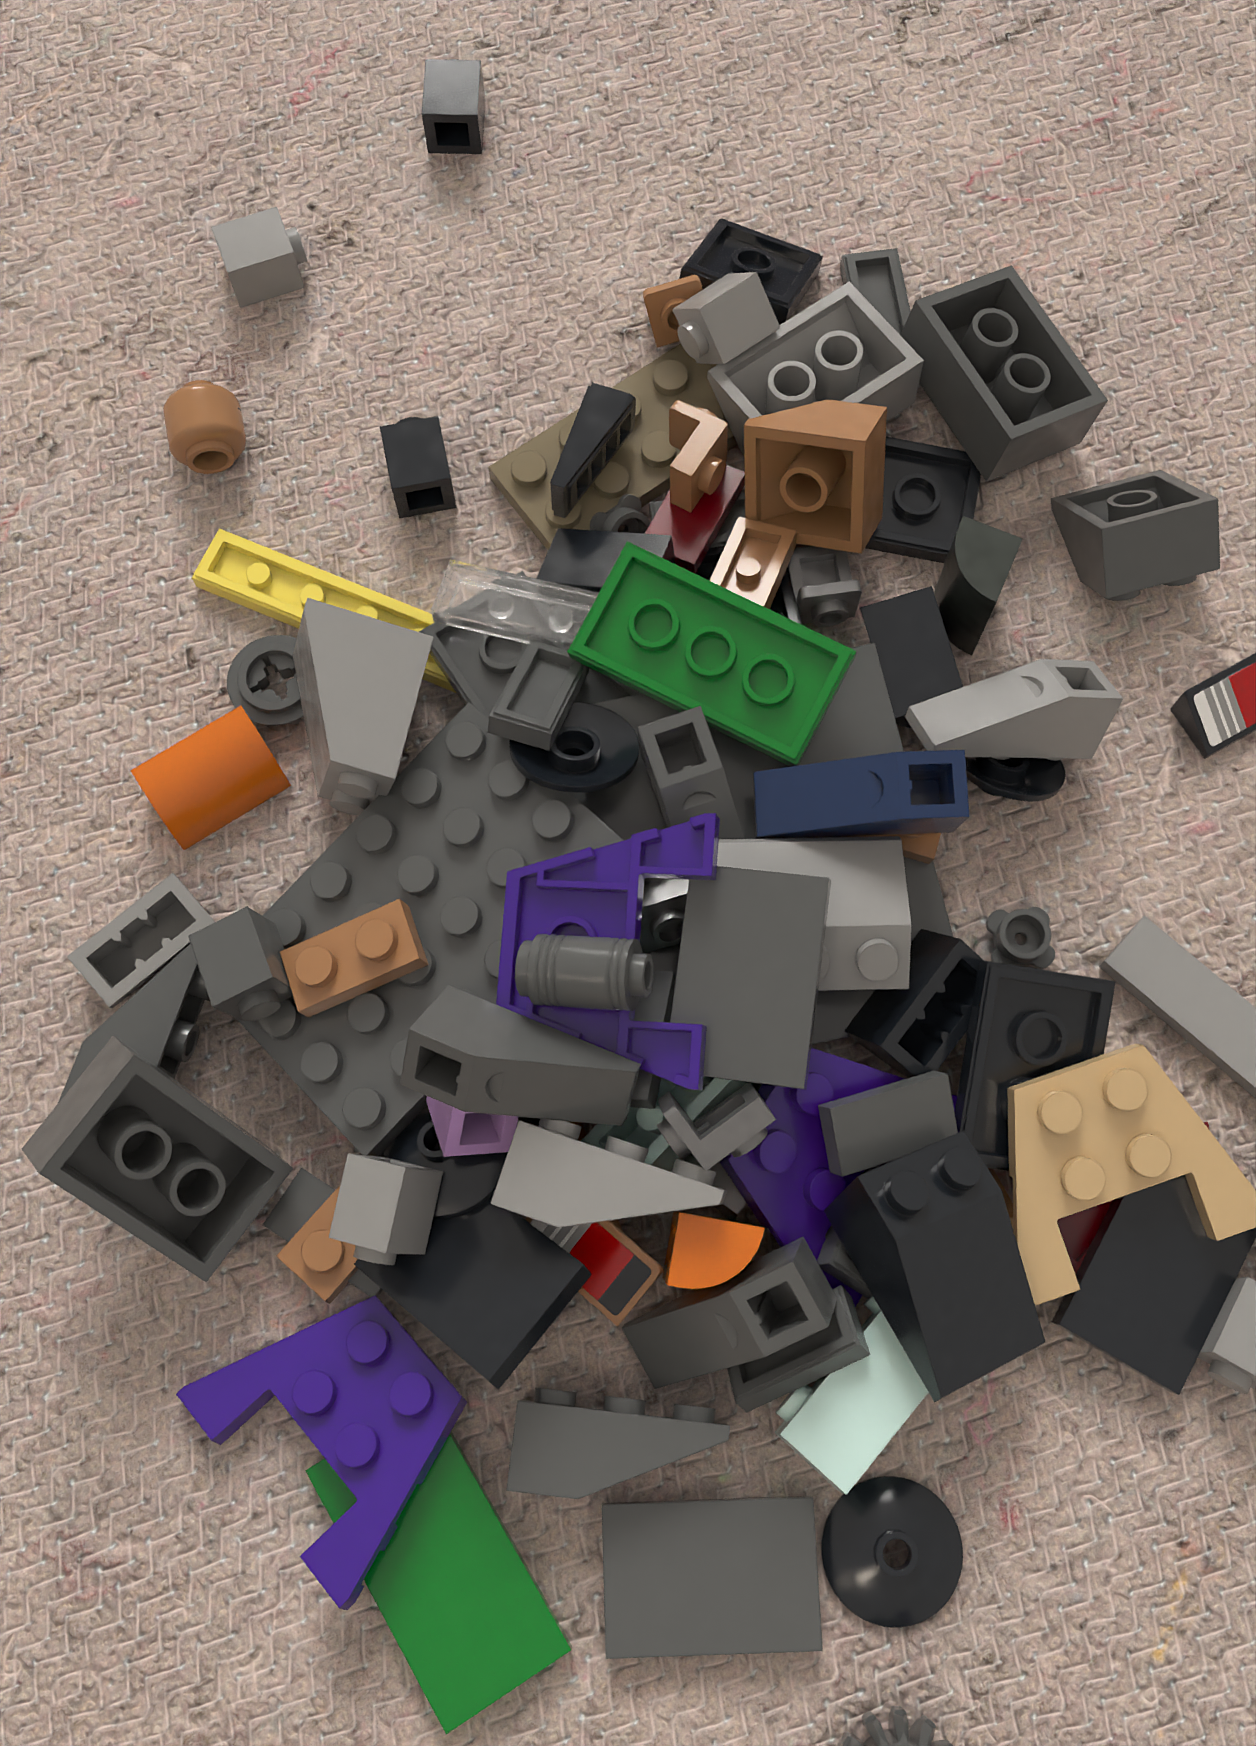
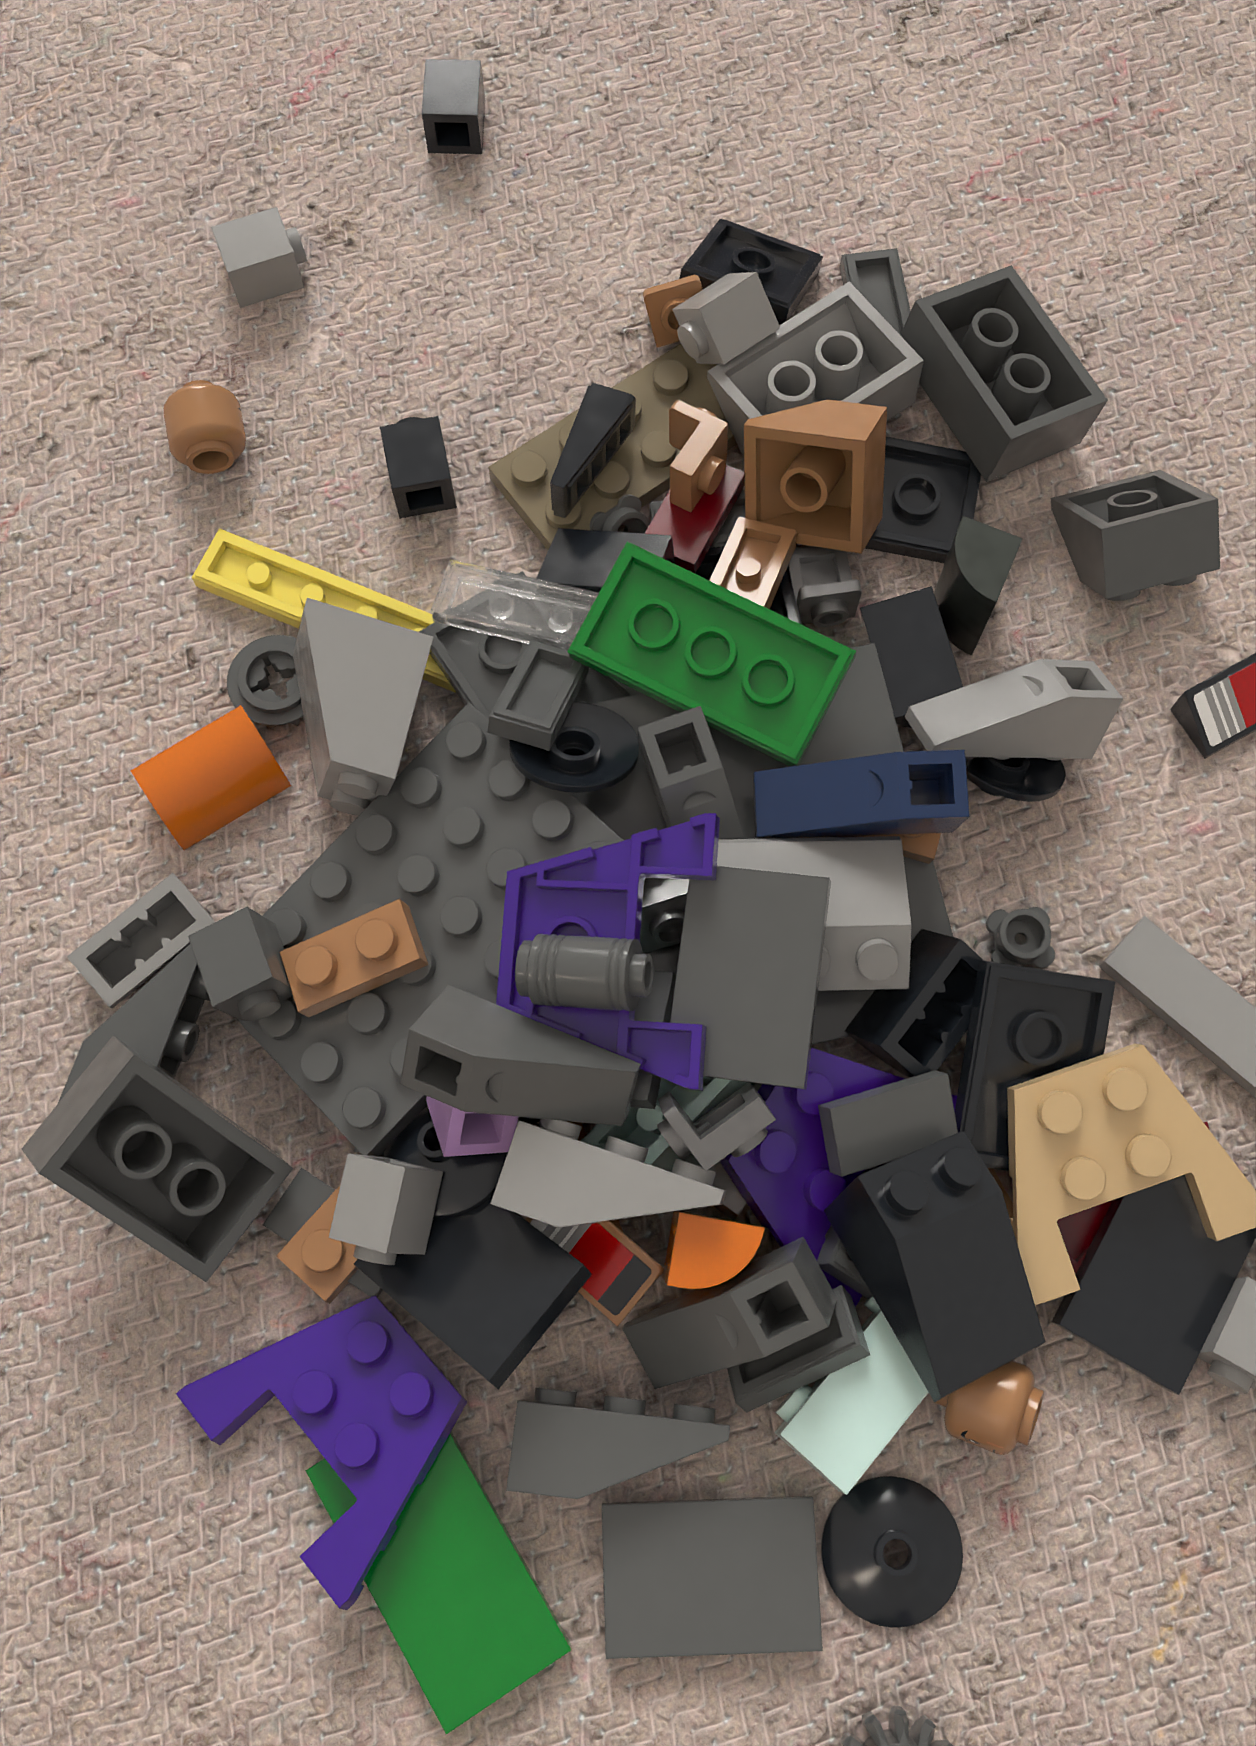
none -> medium nougat head [934,1361,1044,1455]

